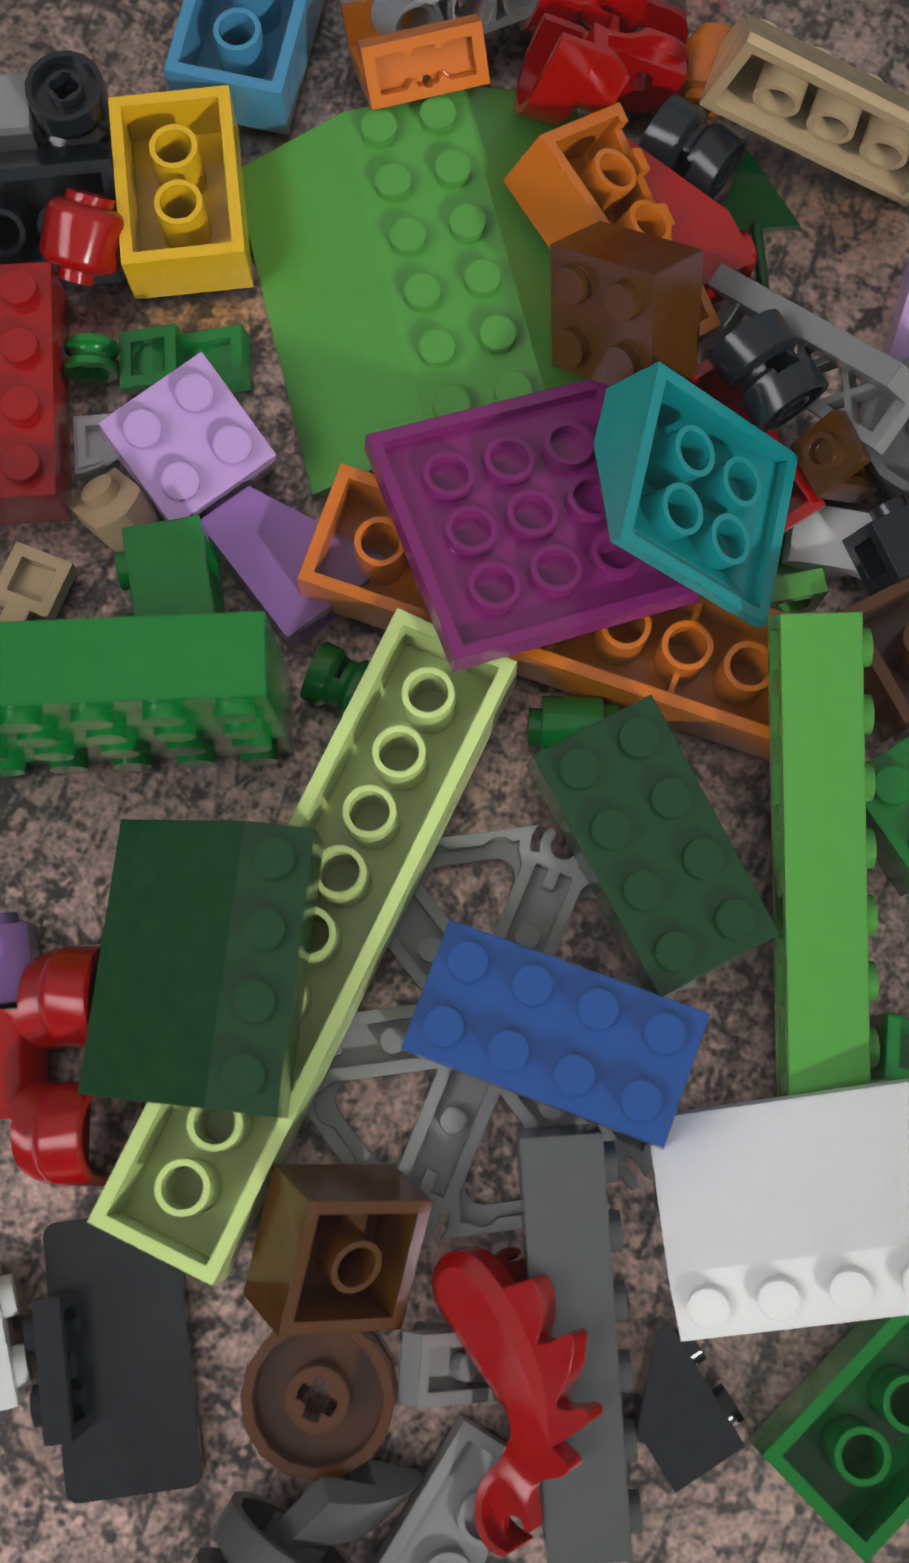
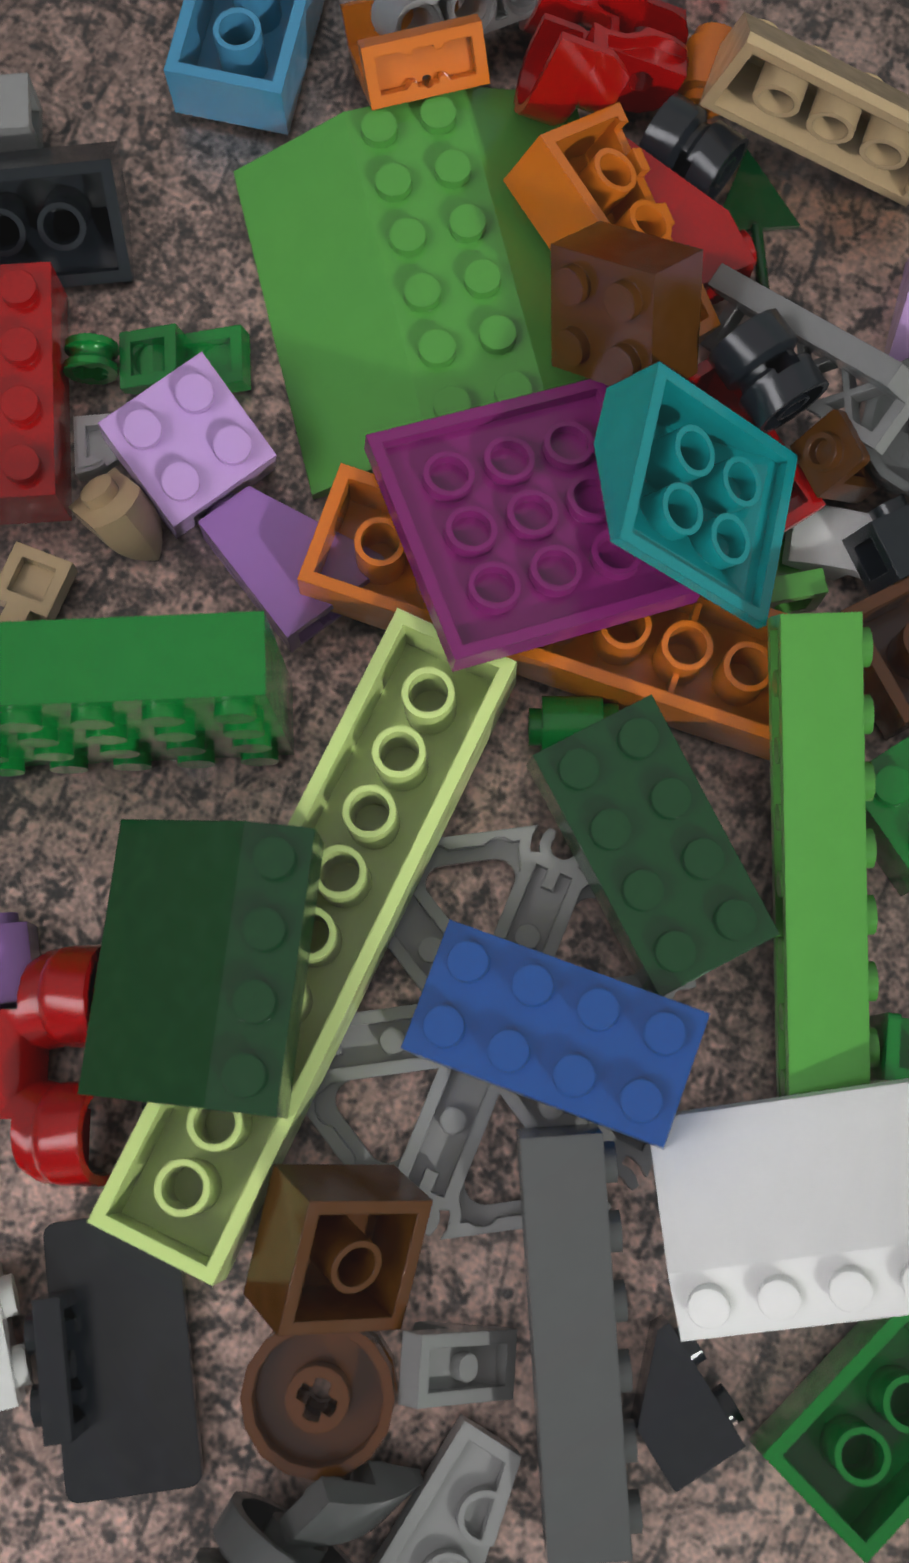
black wheel [25,50,111,148] -> none
red head [39,187,124,286] -> none
yellow brick [108,85,254,300] -> none
green brick [115,515,226,617] -> none
green wheel [300,641,370,717] -> none
red animal [431,1246,603,1557] -> none

